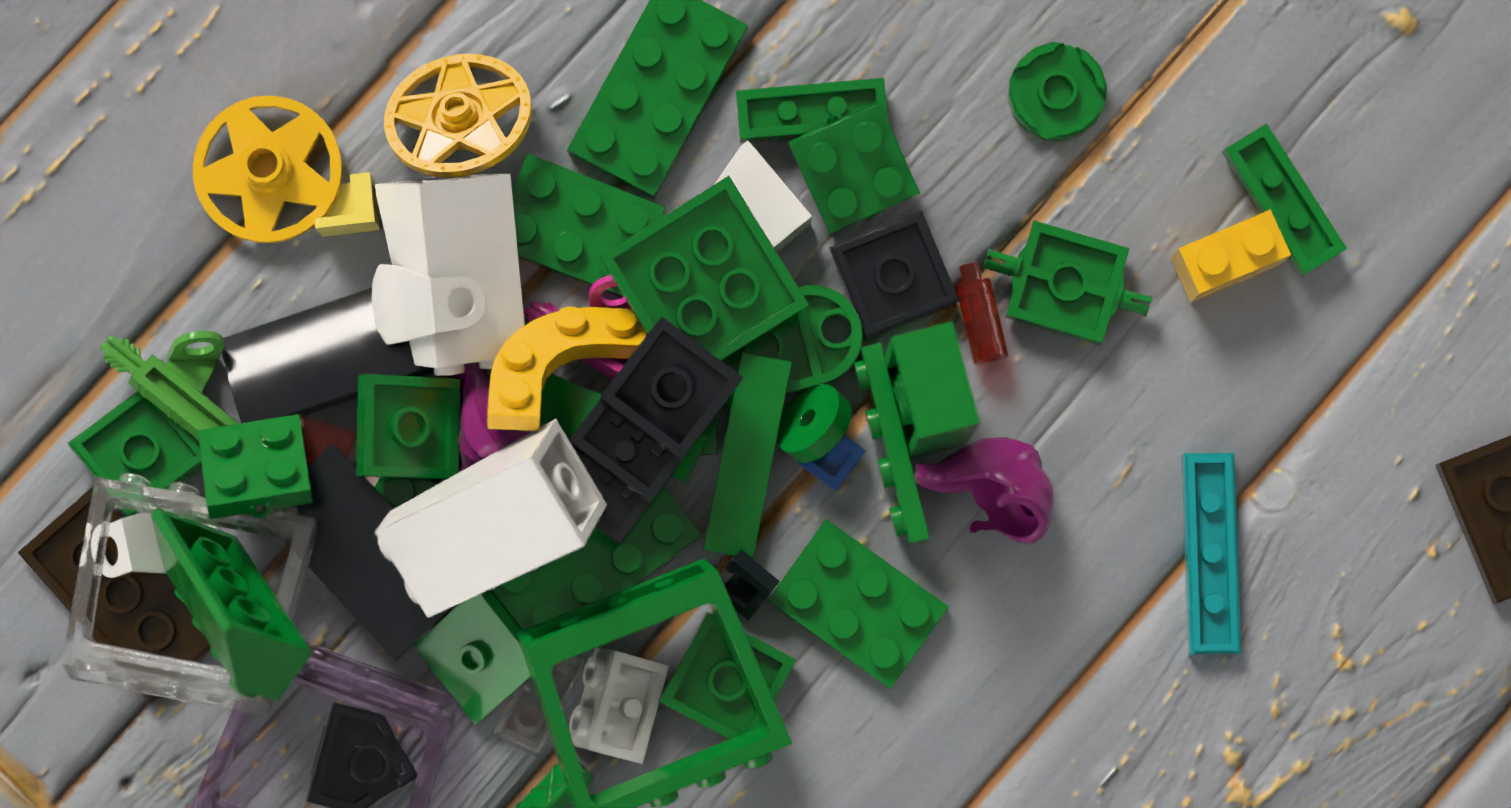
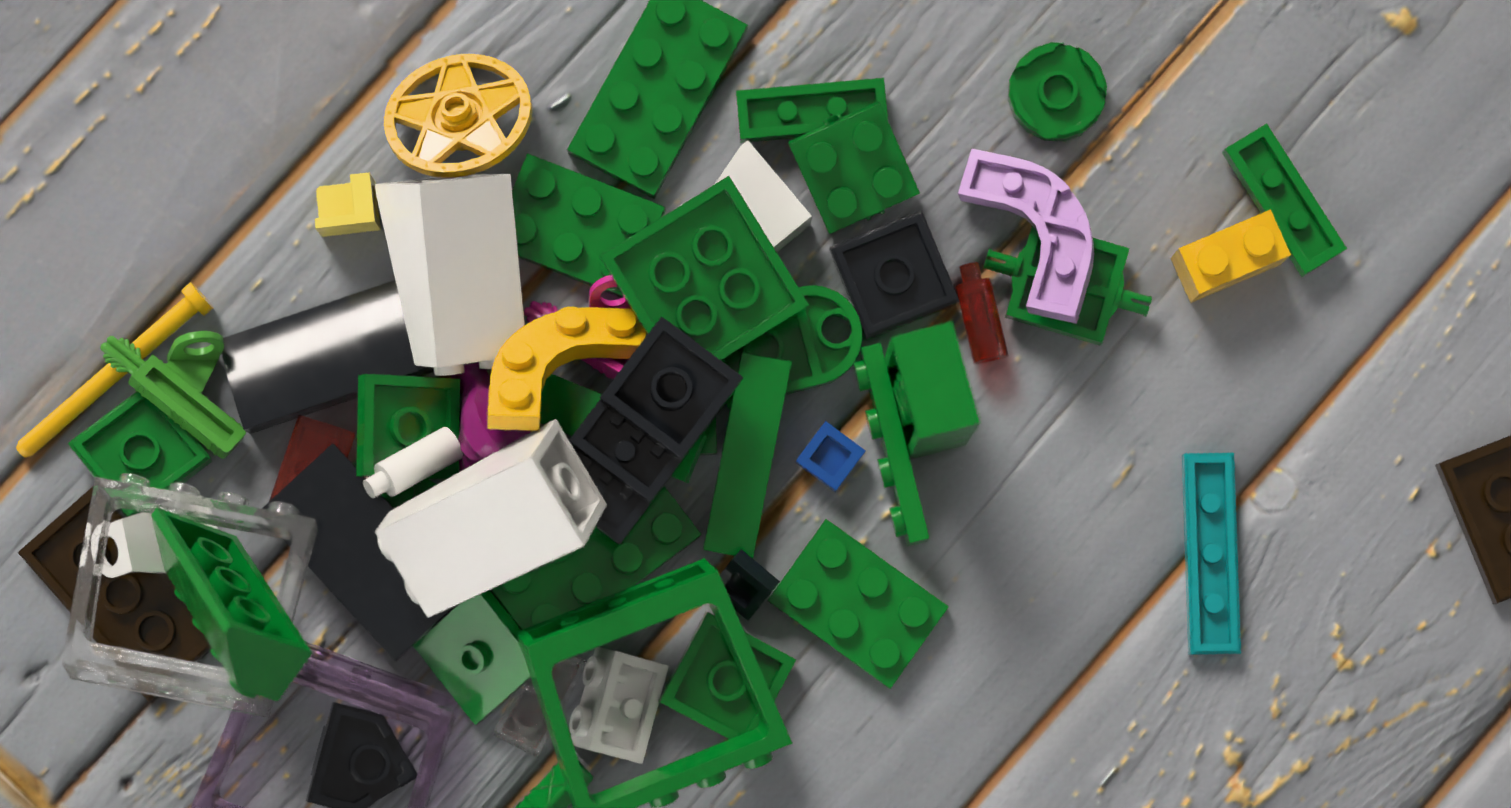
yellow wheel [193,96,343,243] -> none
green plate [198,414,313,520] -> none
white piece [372,264,486,345] -> none
green piece [776,384,852,463] -> none
magenta piece [914,437,1054,544] -> none
none -> yellow bar [16,282,214,458]
none -> white cylinder [363,427,463,498]
none -> lavender plate [958,149,1094,324]

